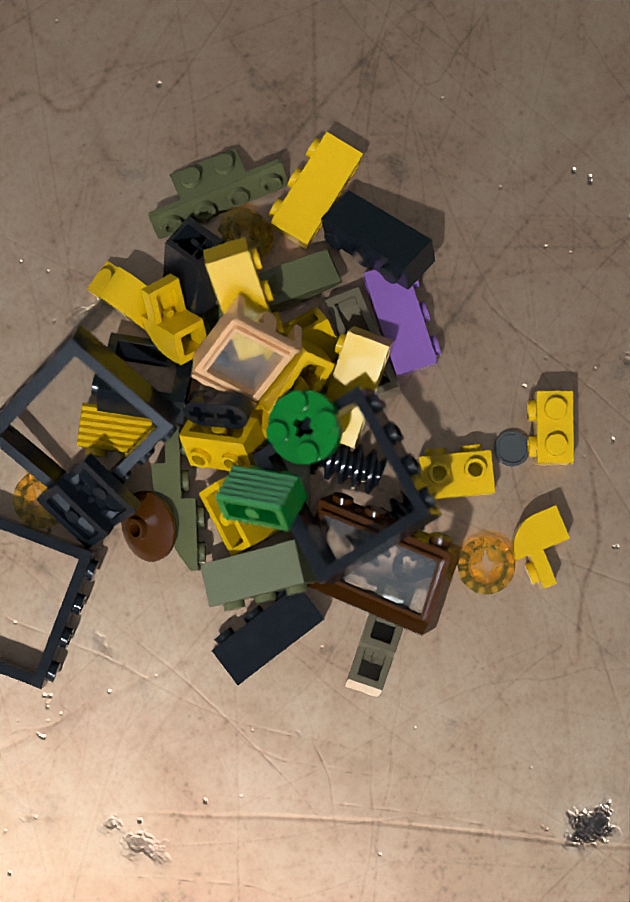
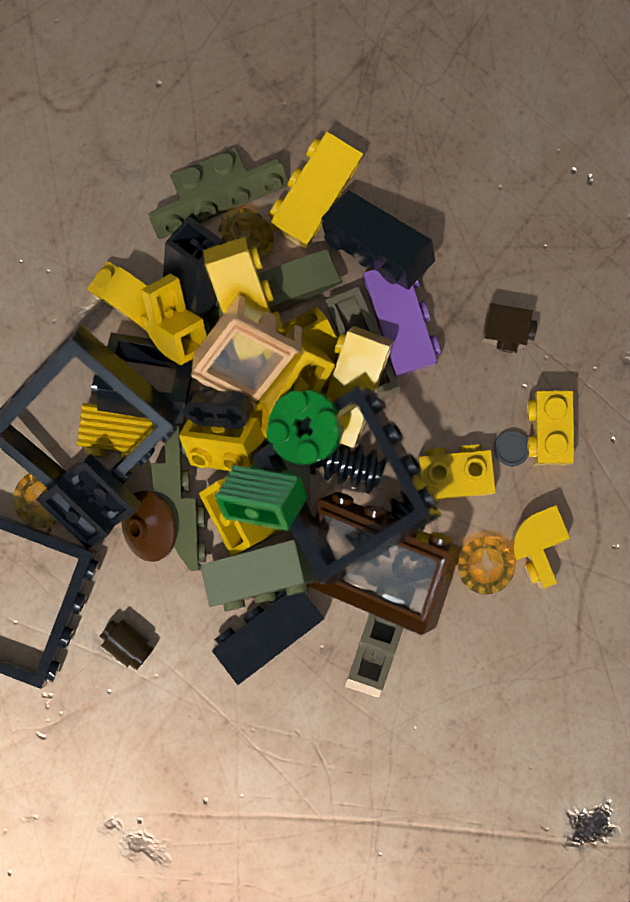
none -> dark brown brick [99,619,154,671]
none -> dark brown brick [482,303,537,354]

